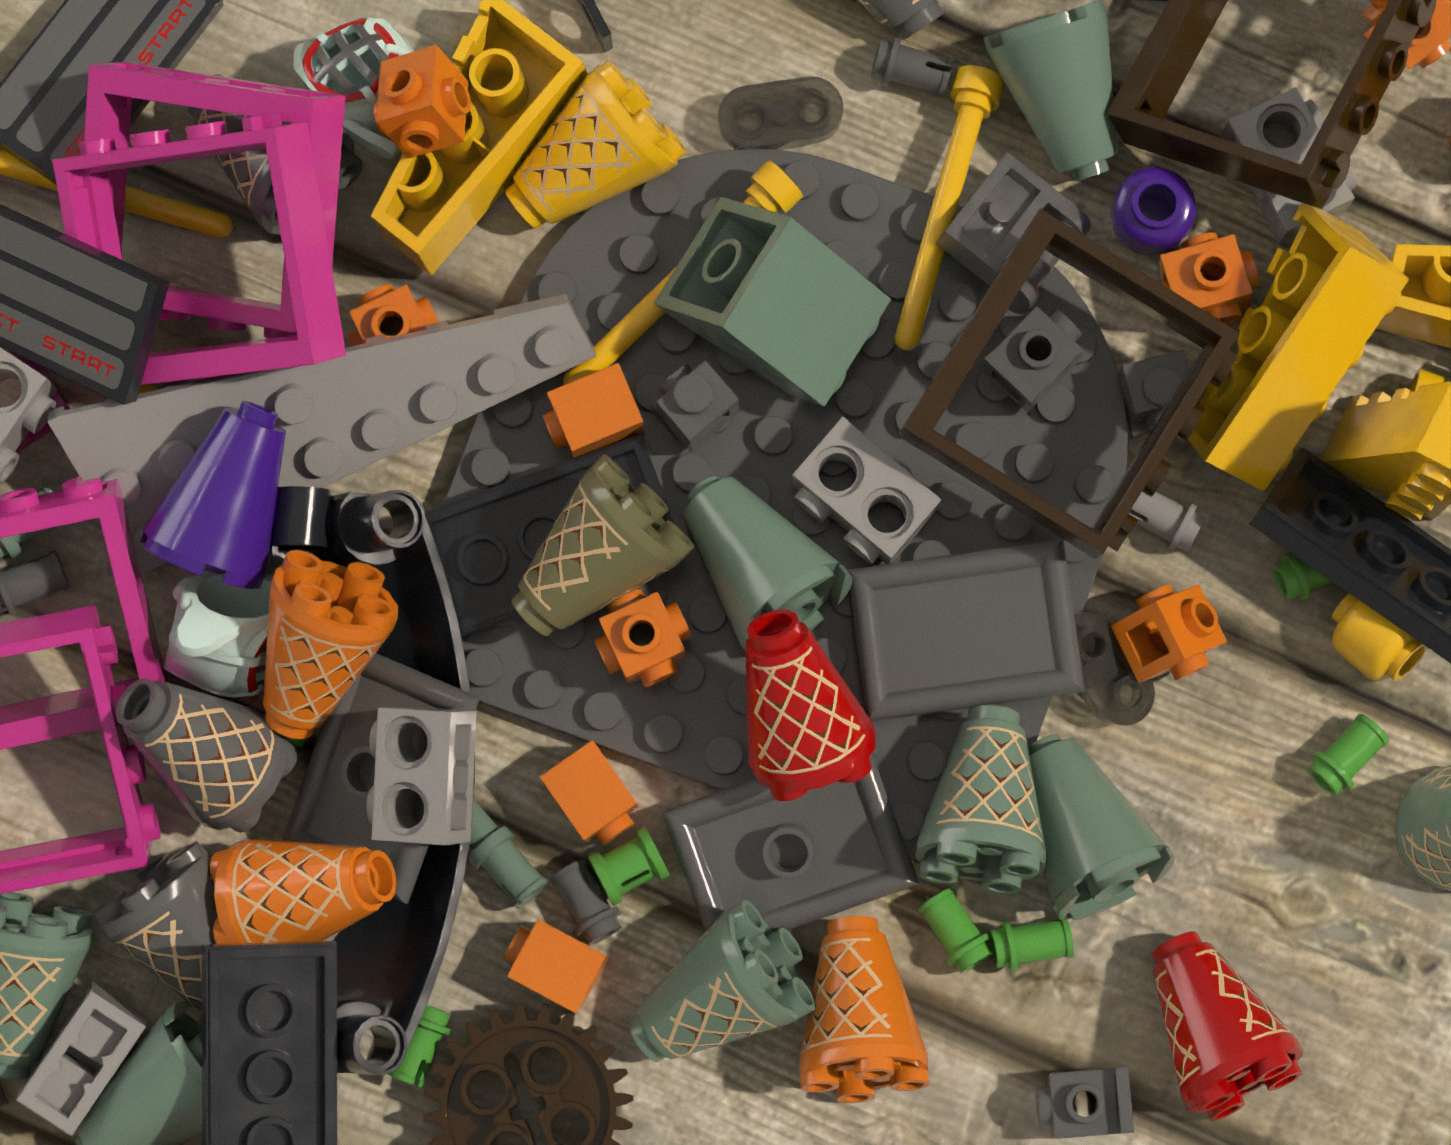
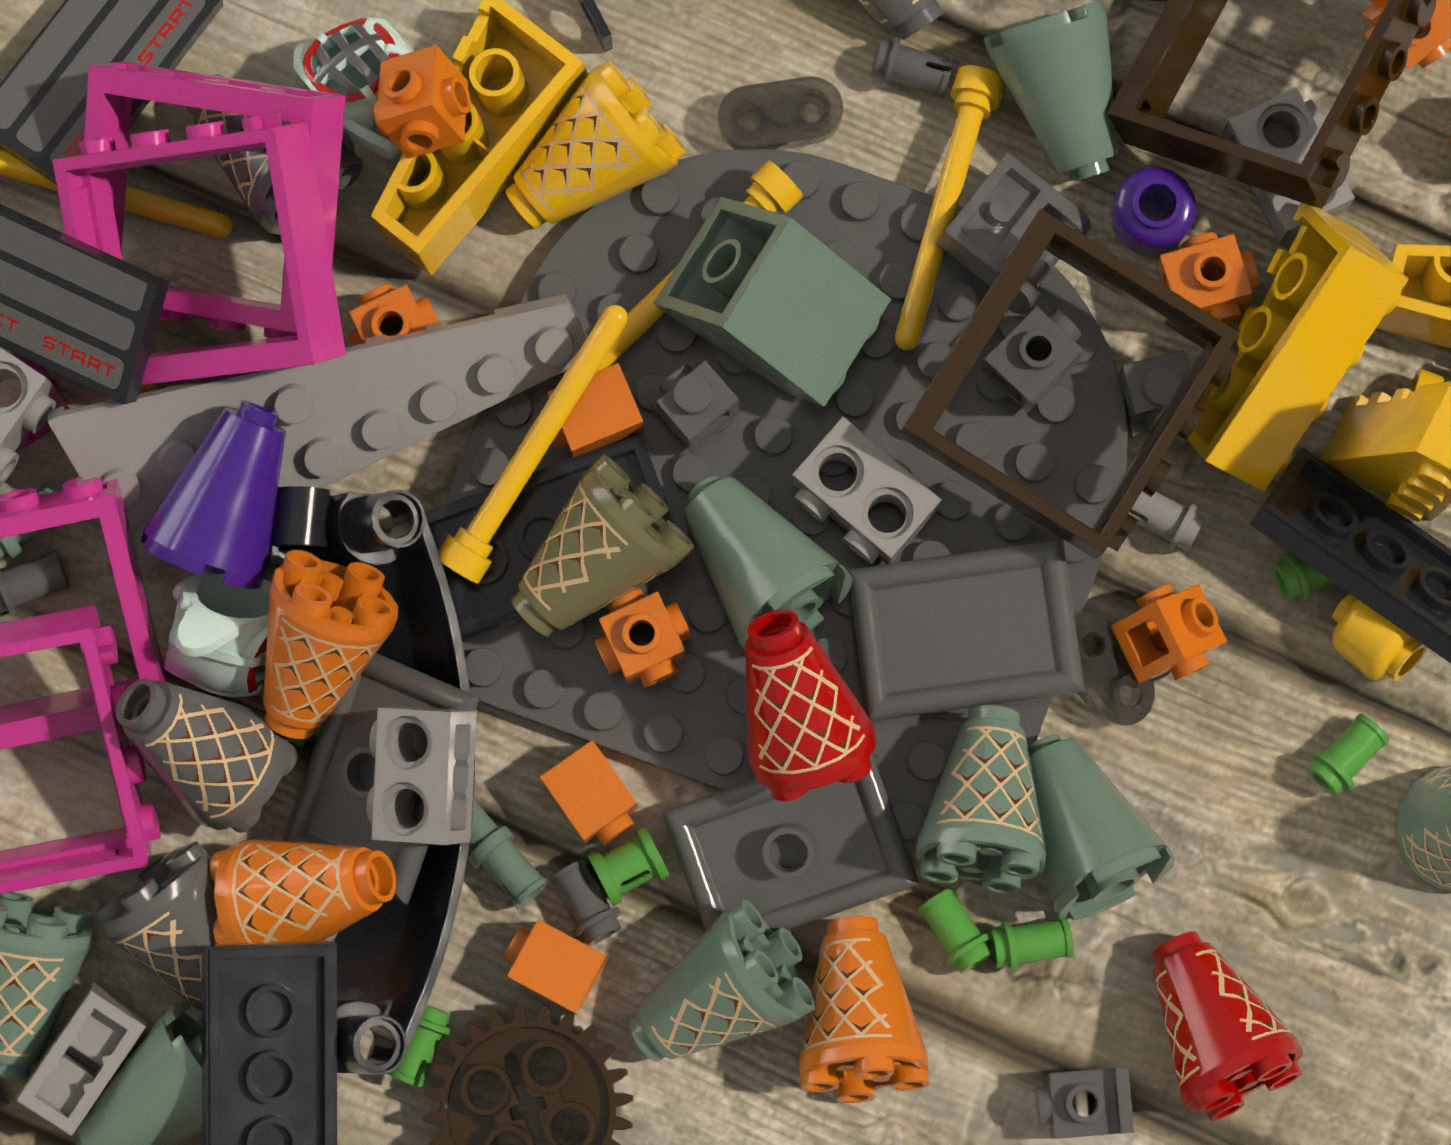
none -> yellow piece [438,305,628,584]

